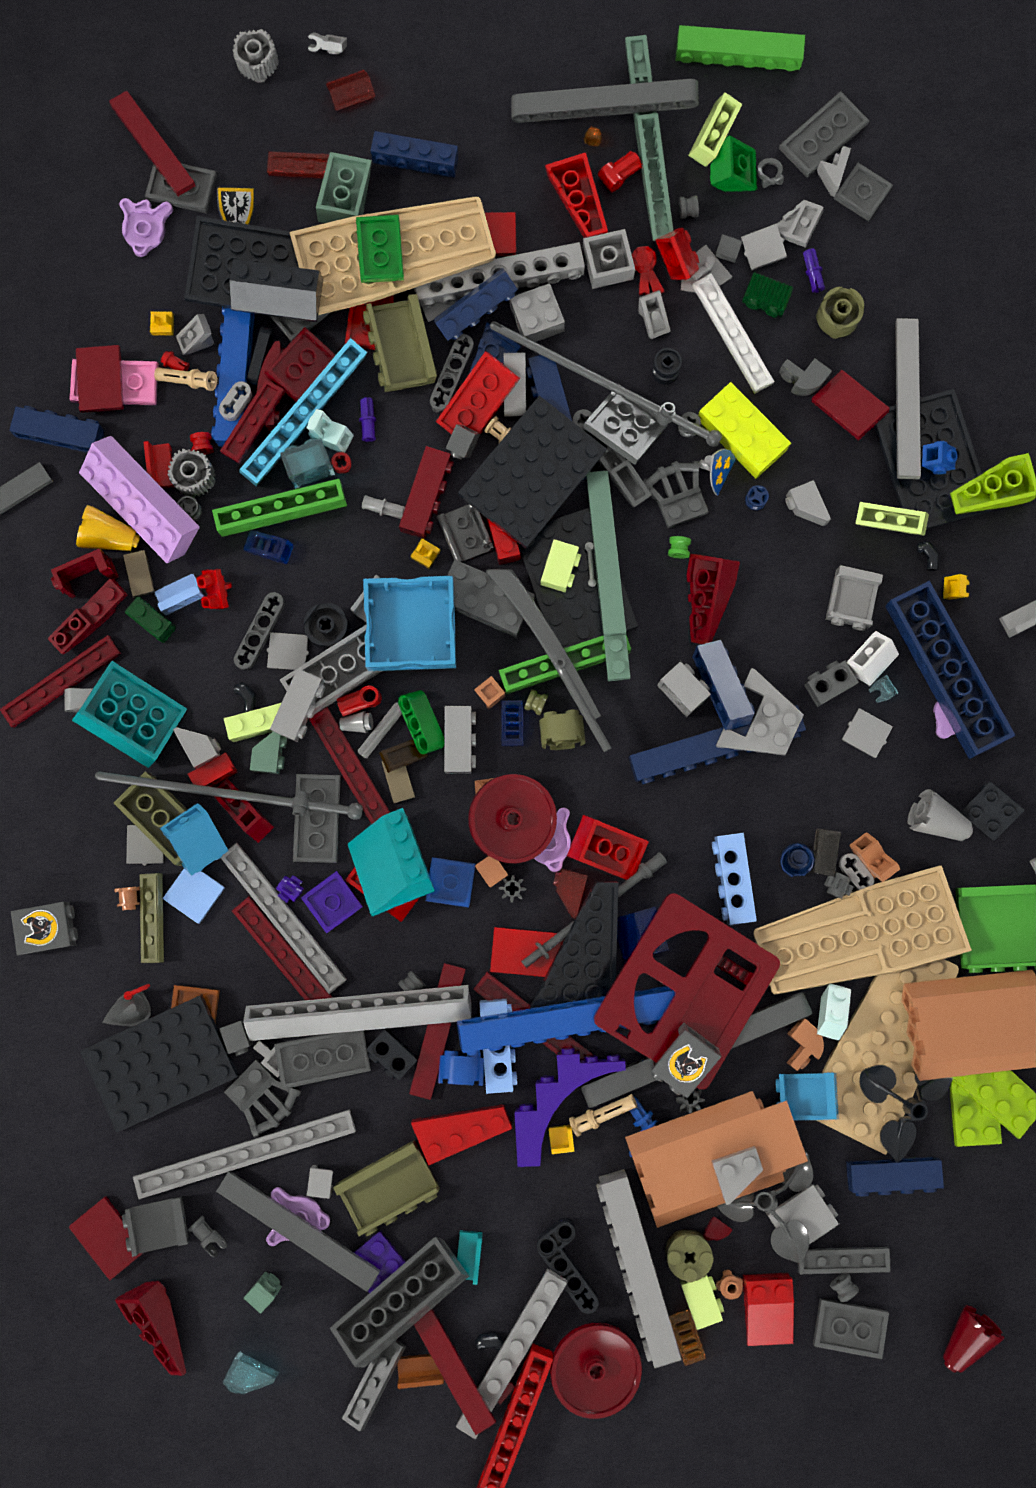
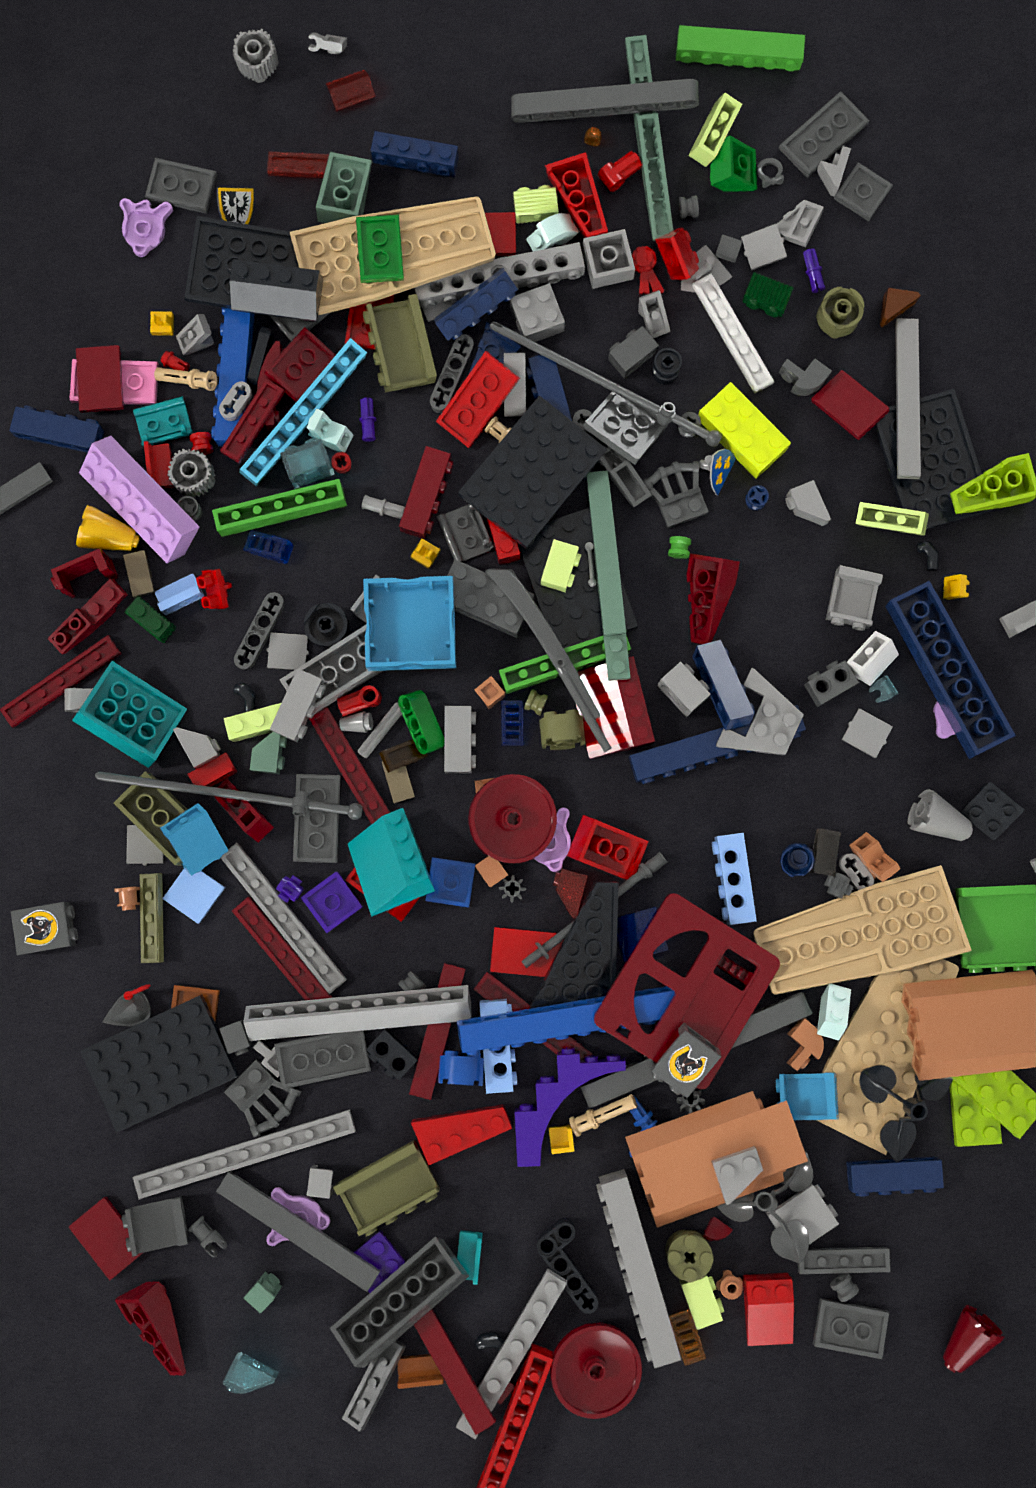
dark red tile [109,91,196,196] -> none
dark grey brick [446,424,481,460] -> none
blue brick [922,441,957,475] -> none
none -> teal piece [133,396,193,448]
none -> yellowish green brick [513,185,558,224]
none -> light aqua brick [526,213,579,251]
none -> dark red slope [576,656,655,759]
none -> dark grey brick [608,326,659,379]
none -> reddish brown slope [880,288,921,328]

